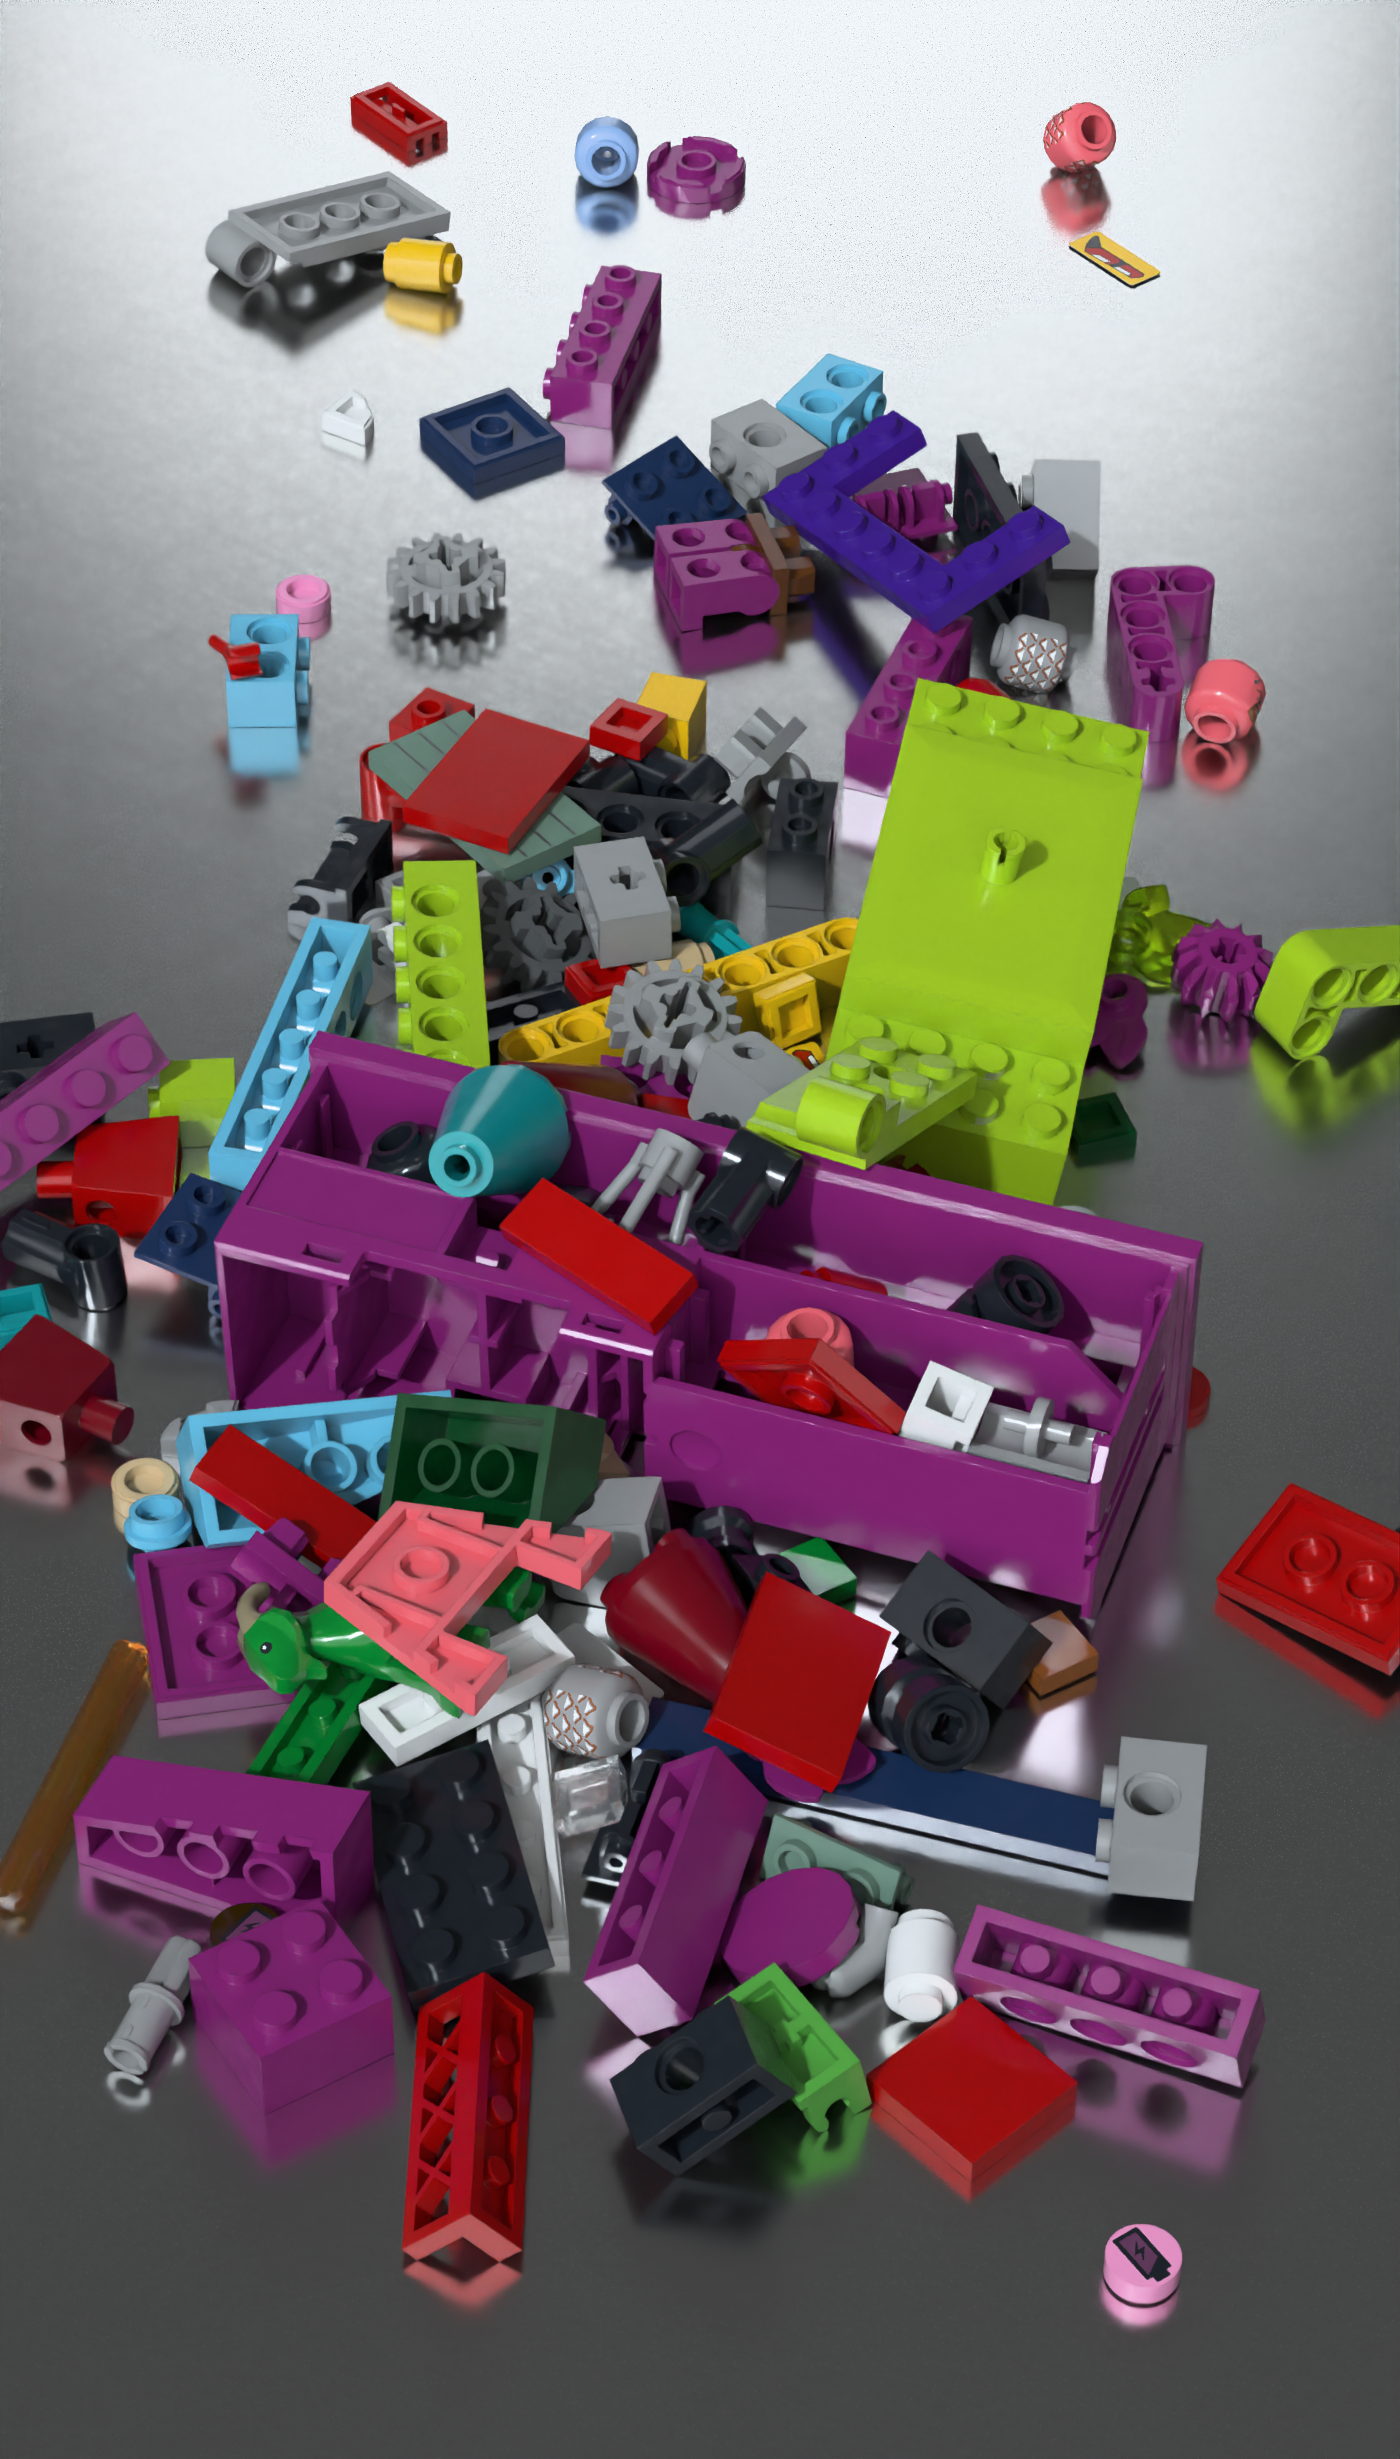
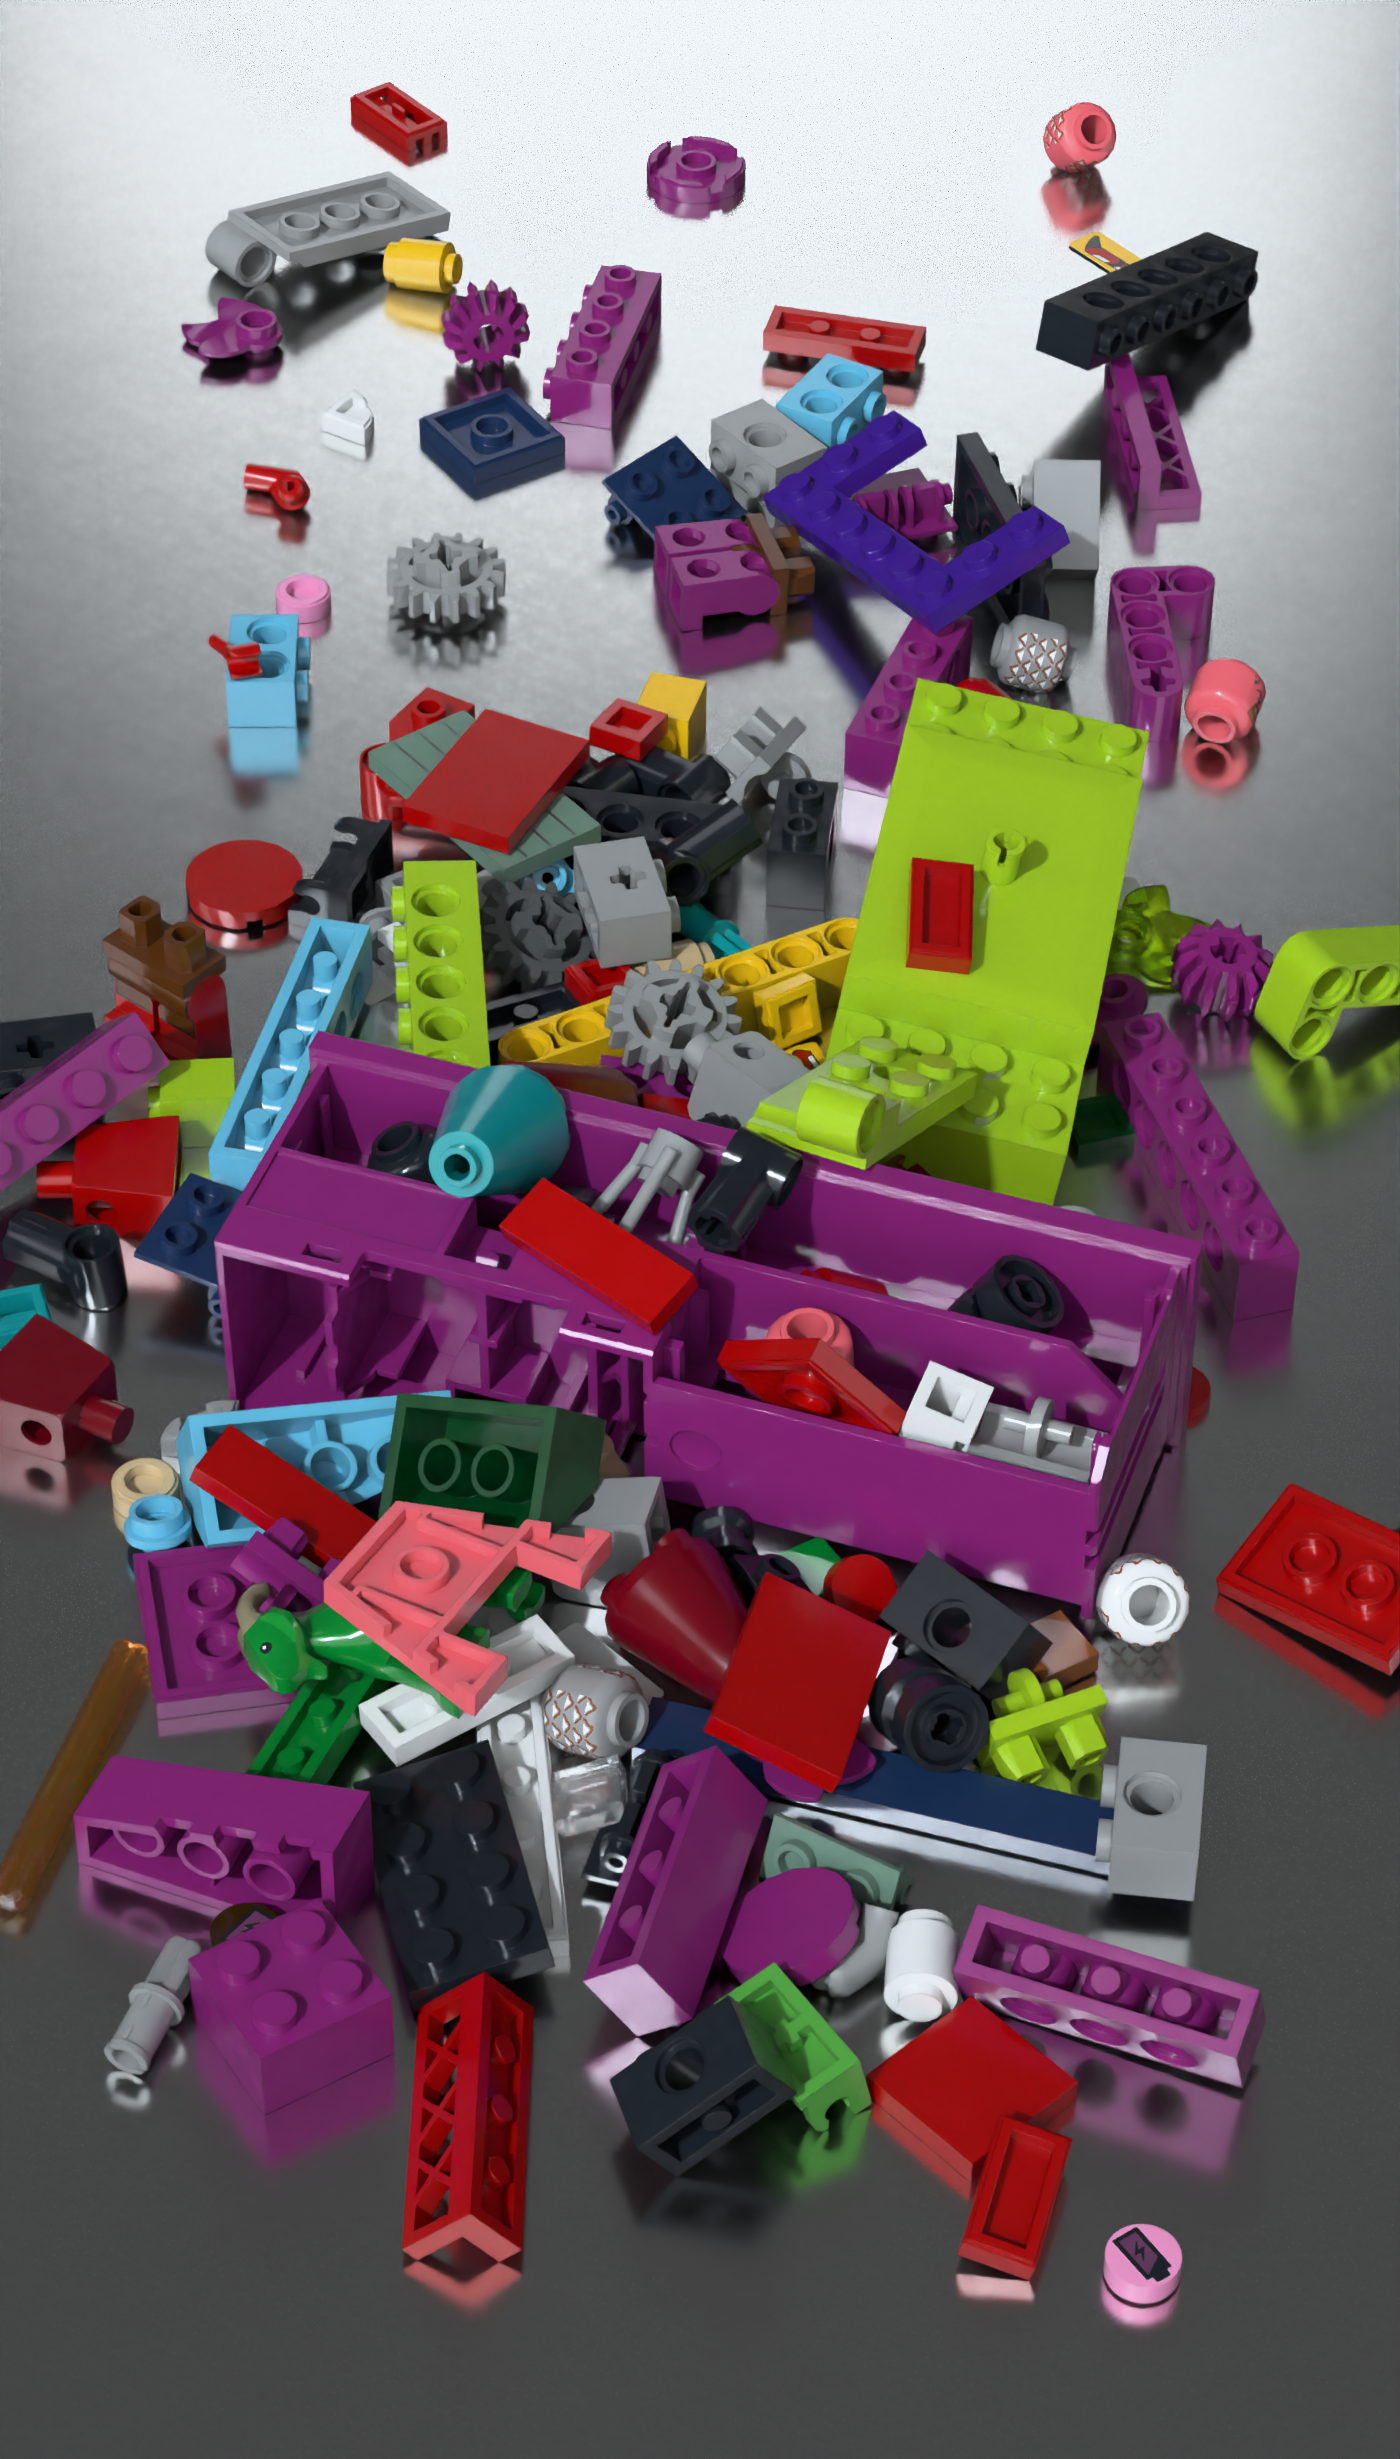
light blue head [574,116,639,188] -> none
none -> reddish brown hips [102,895,232,1060]
none -> magenta plate [181,297,283,358]
none -> red tile [185,839,303,929]
none -> red arm [243,463,310,511]
none -> magenta gear [441,279,530,372]
none -> red plate [763,305,926,372]
none -> red tile [823,1554,898,1622]
none -> red tile [906,857,974,975]
none -> red tile [957,2113,1073,2281]
none -> lime hips [976,1667,1109,1785]
none -> black brick [1035,232,1259,371]
none -> white head [1095,1553,1190,1647]
none -> magenta brick [1097,1012,1300,1322]
none -> magenta fence [1103,353,1202,511]

